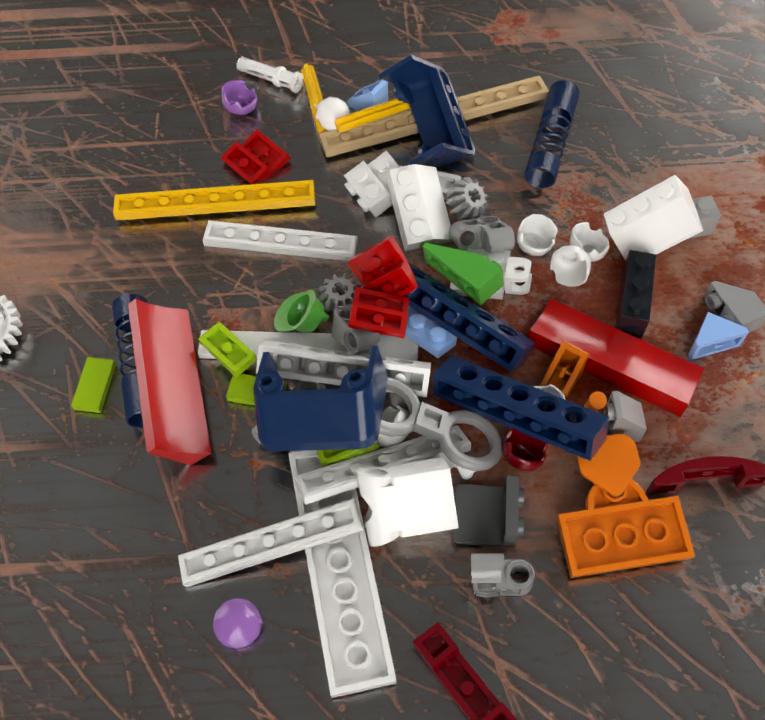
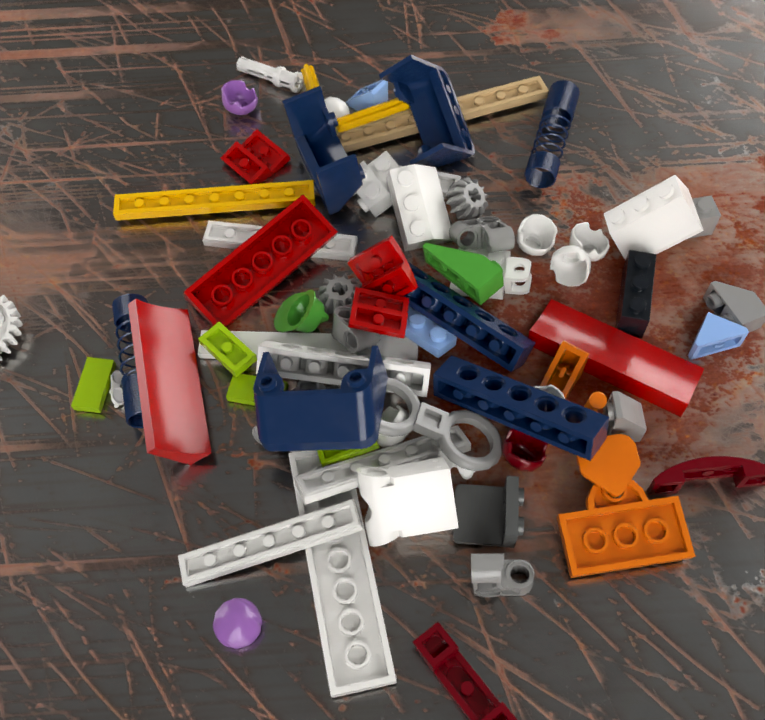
none -> white piece [109,370,128,408]
none -> red arch [183,195,338,328]
none -> dark blue windscreen [282,86,365,216]

